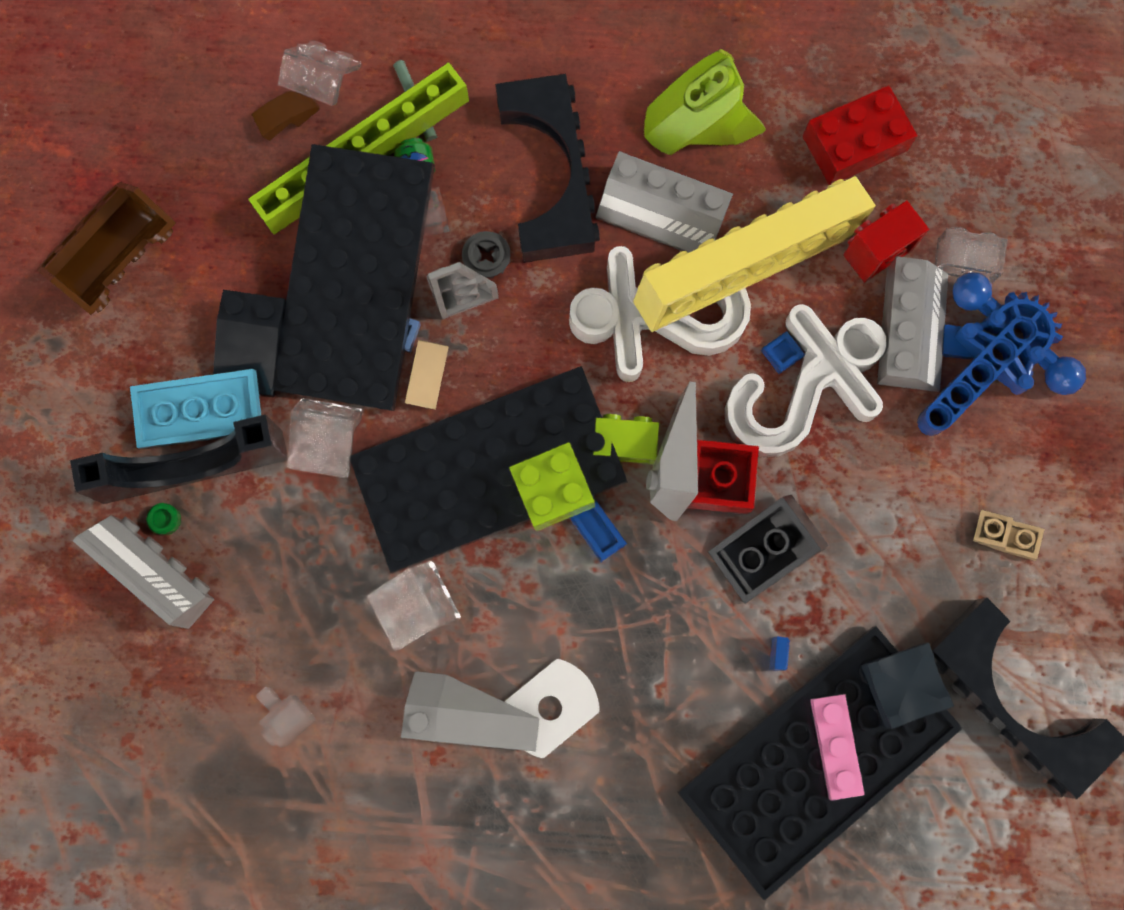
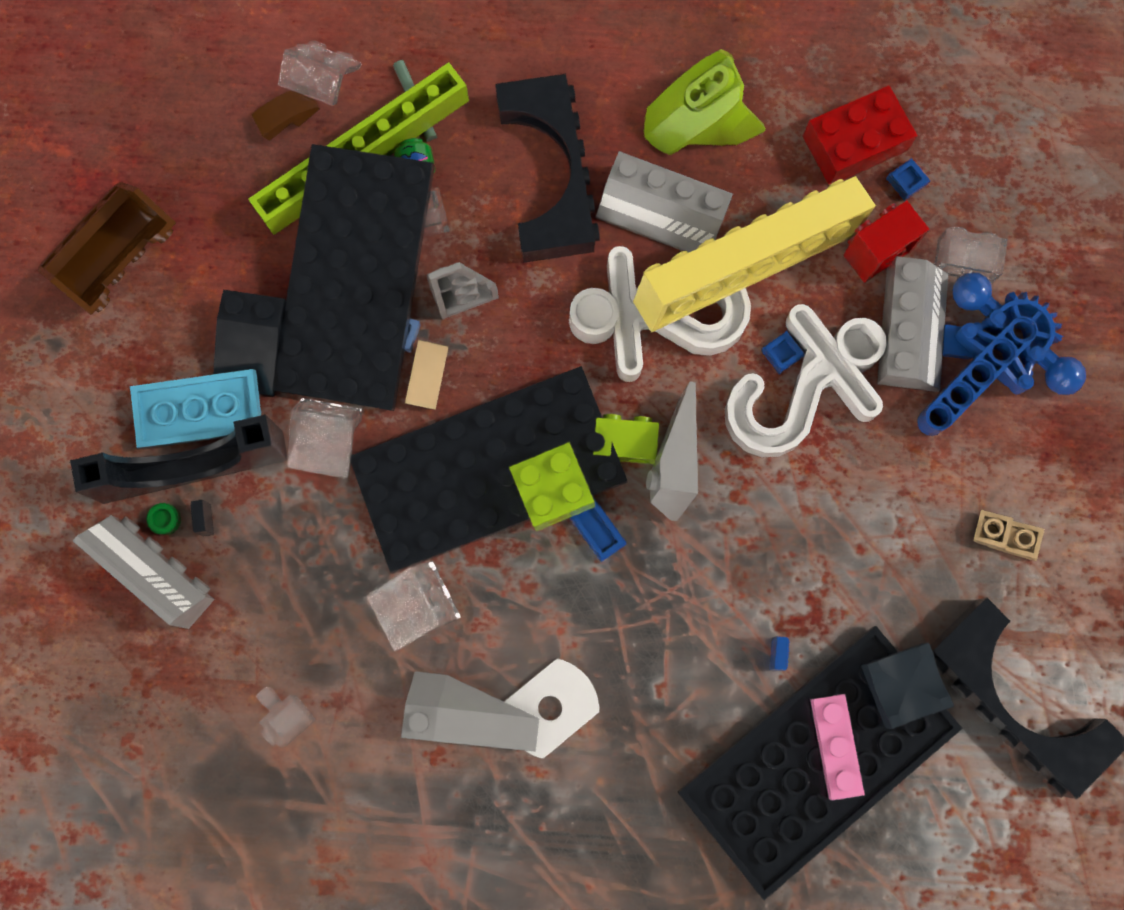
dark grey gear [462,231,511,279] -> none
red brick [687,439,759,515] -> none
black slope [708,494,829,604] -> none
none -> black tile [190,500,214,537]
none -> blue tile [886,158,931,201]

